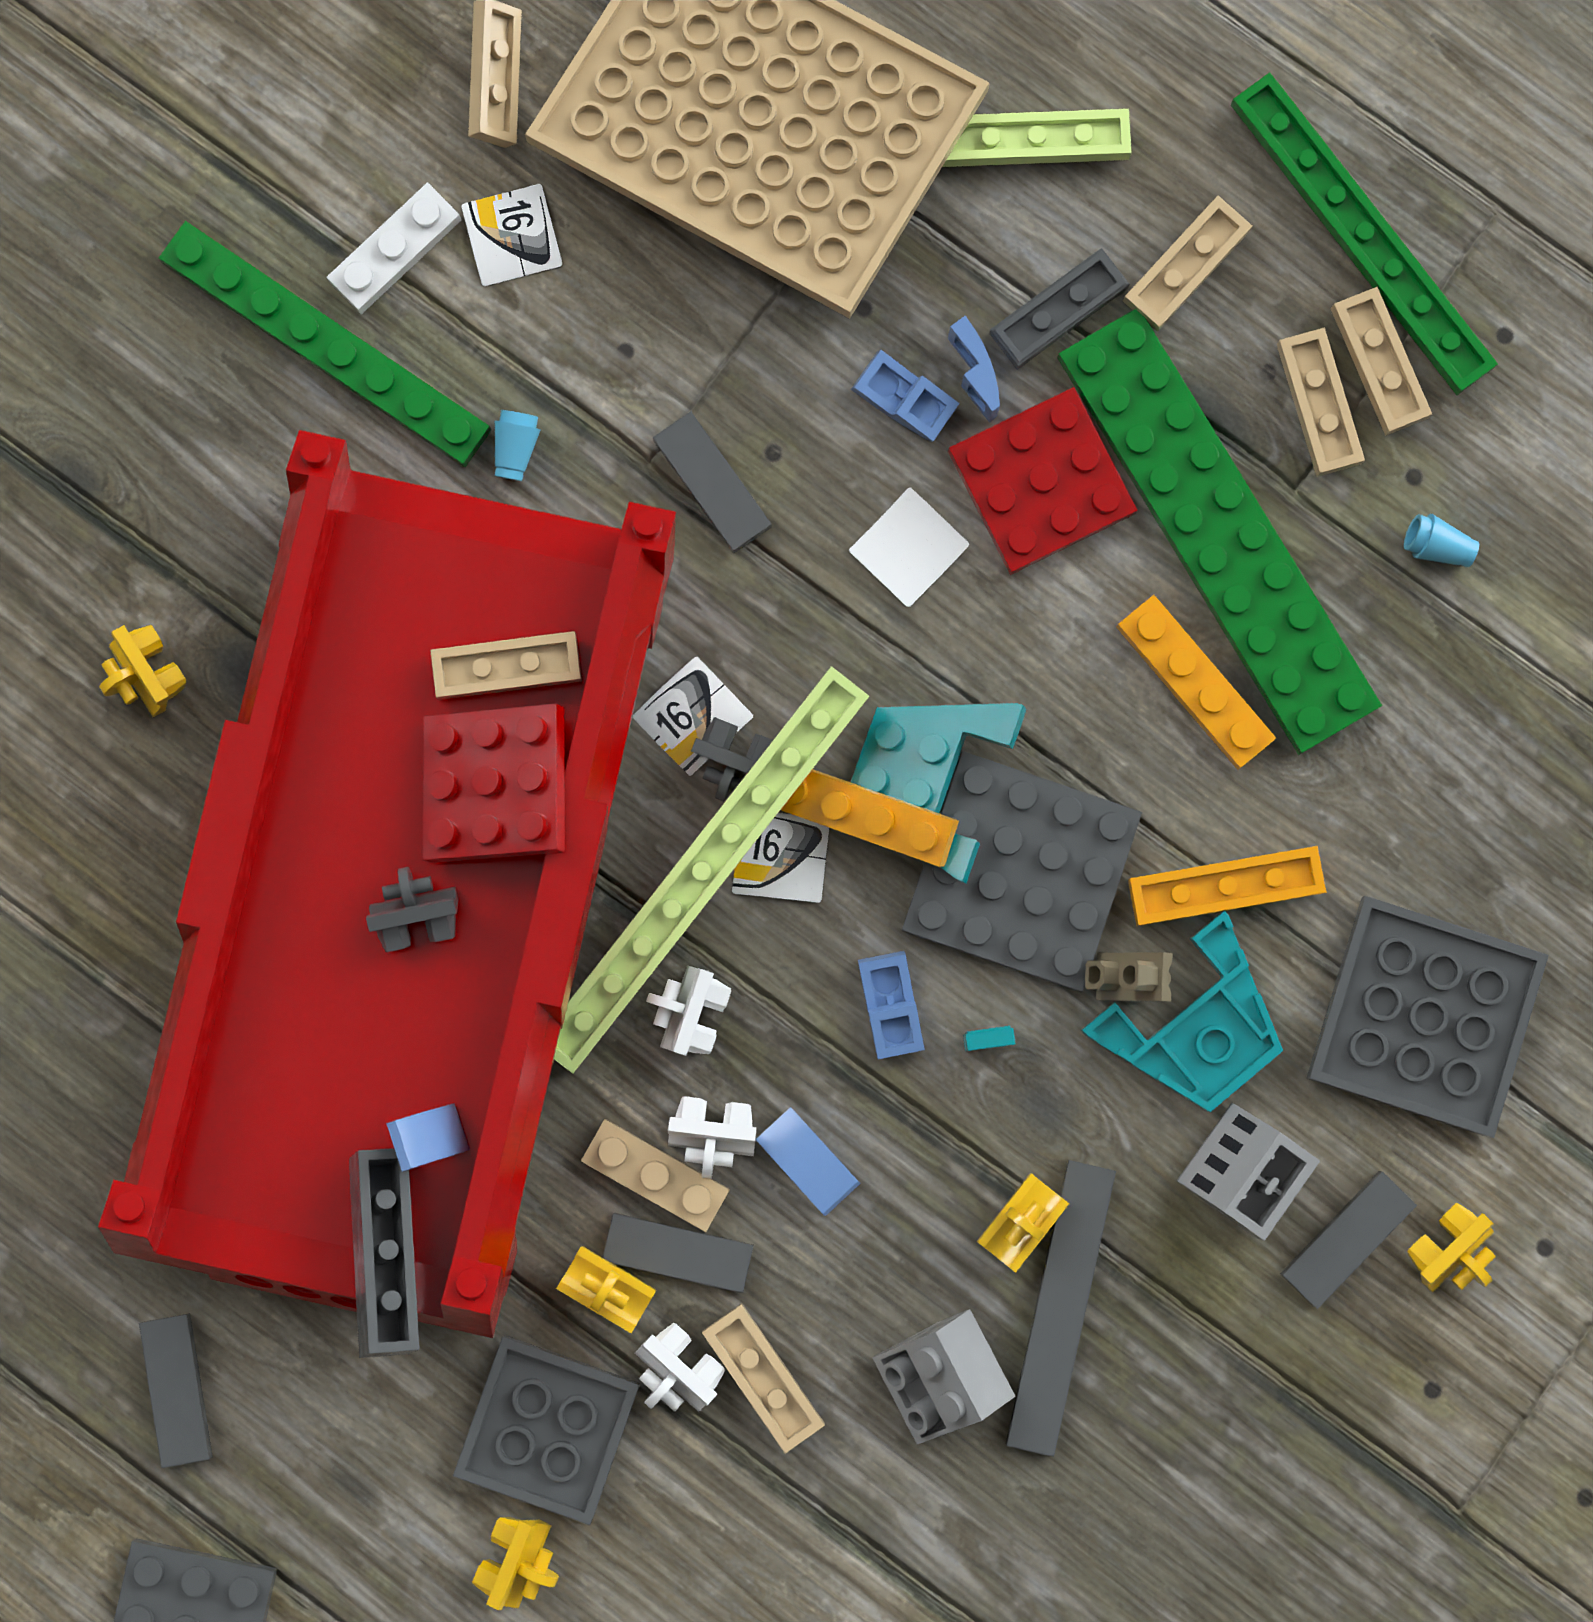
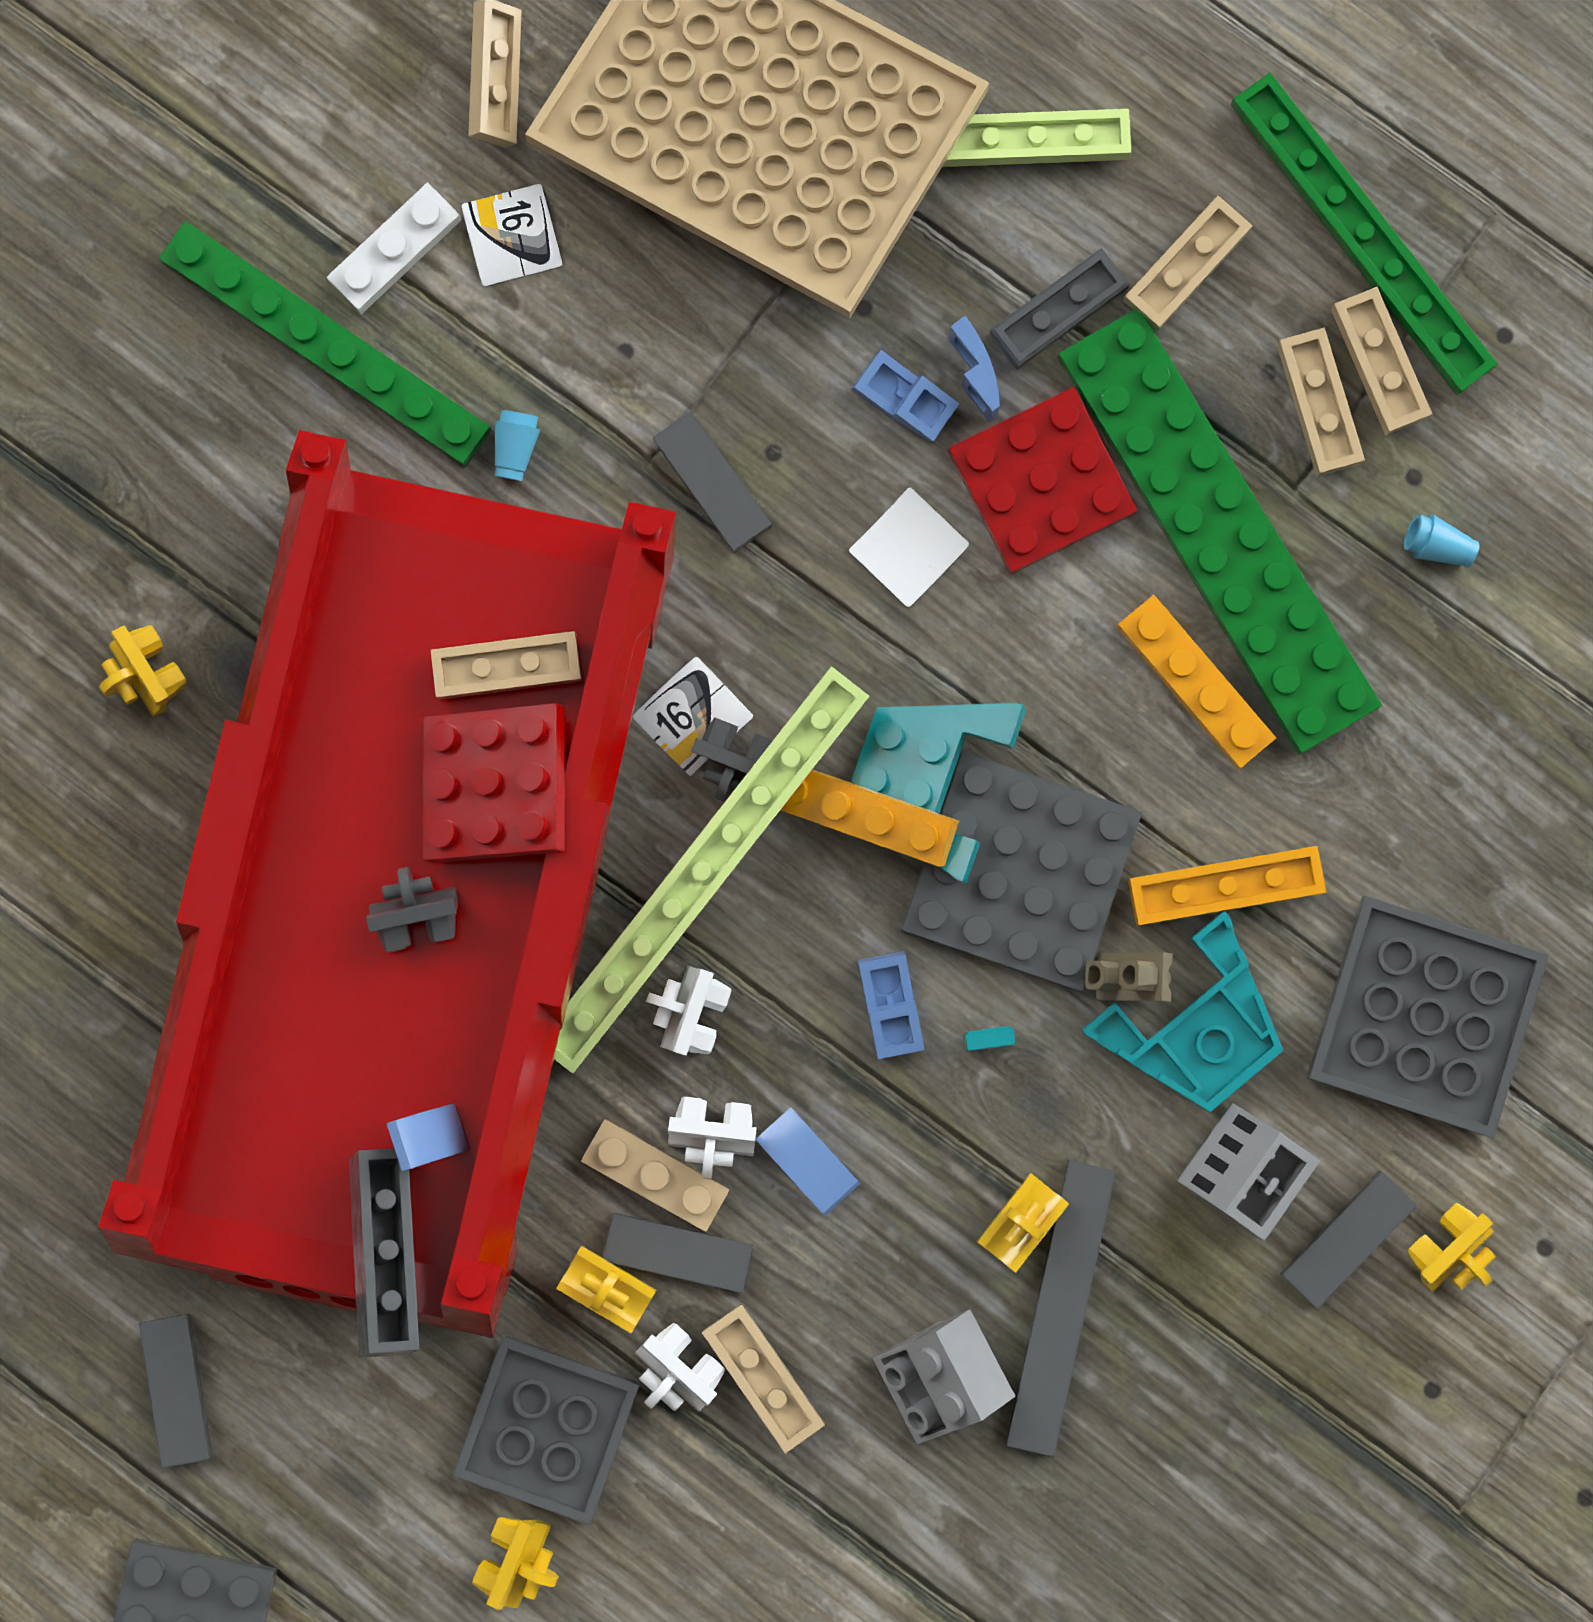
sticker [732,813,829,903] -> none

